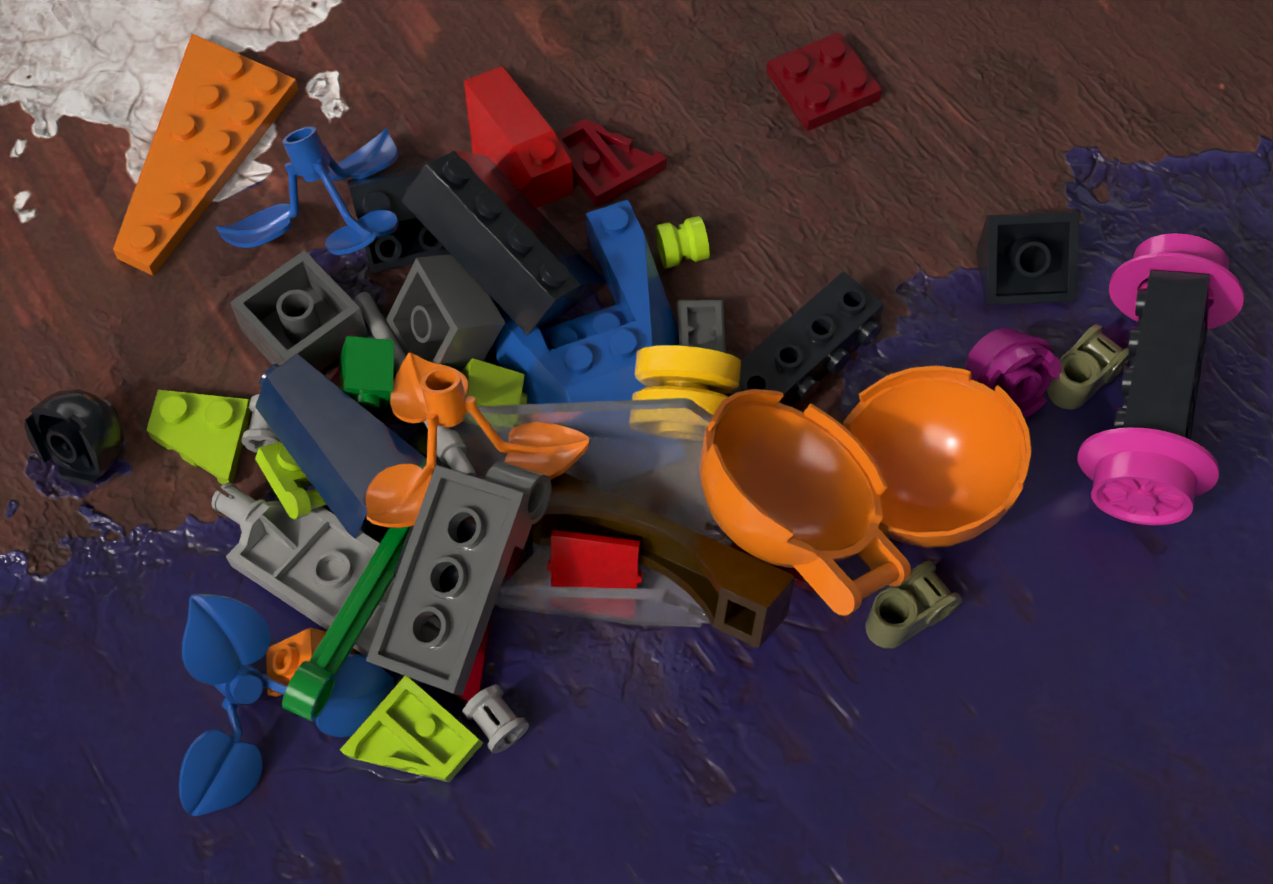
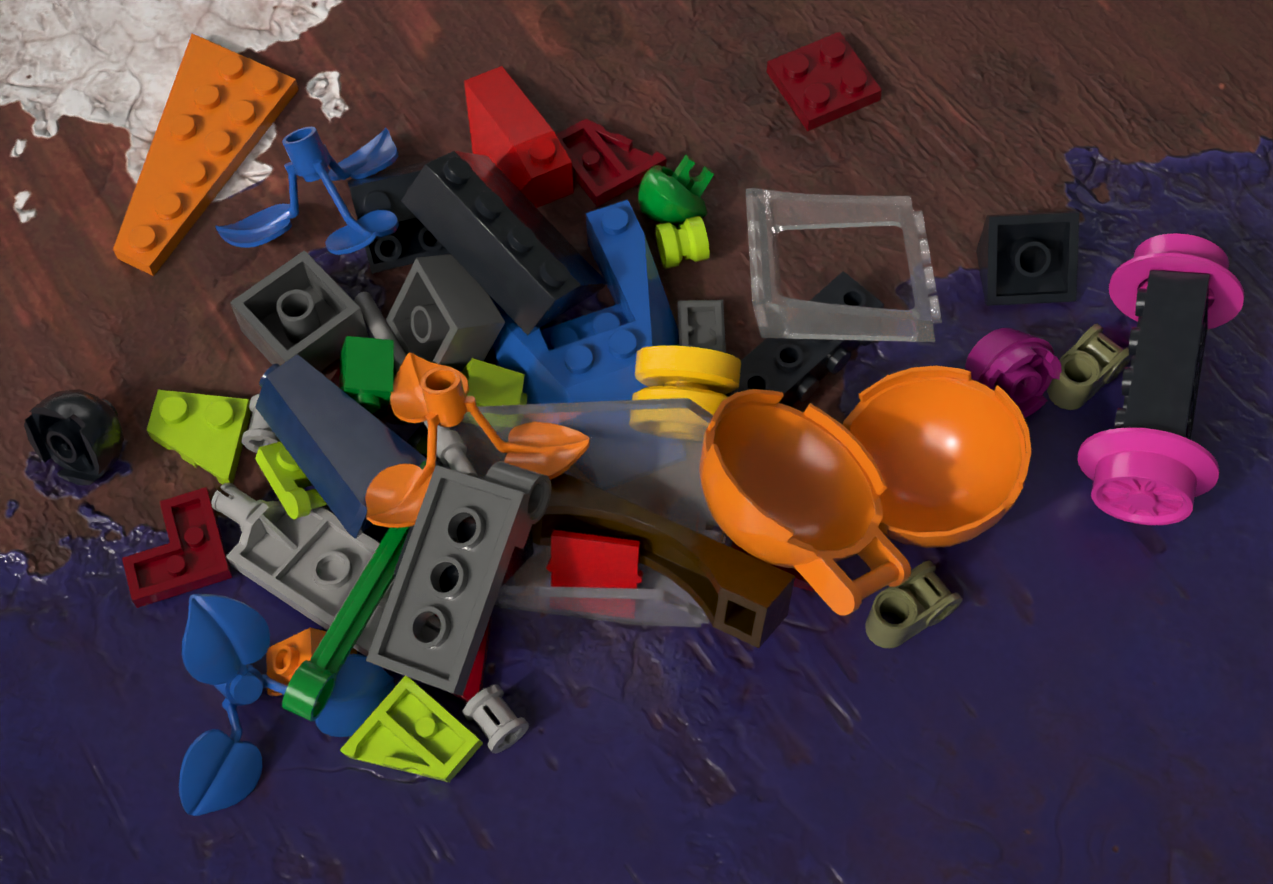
none -> dark red plate [122,487,233,608]
none -> green piece [638,155,714,224]
none -> clear windscreen [746,188,942,342]

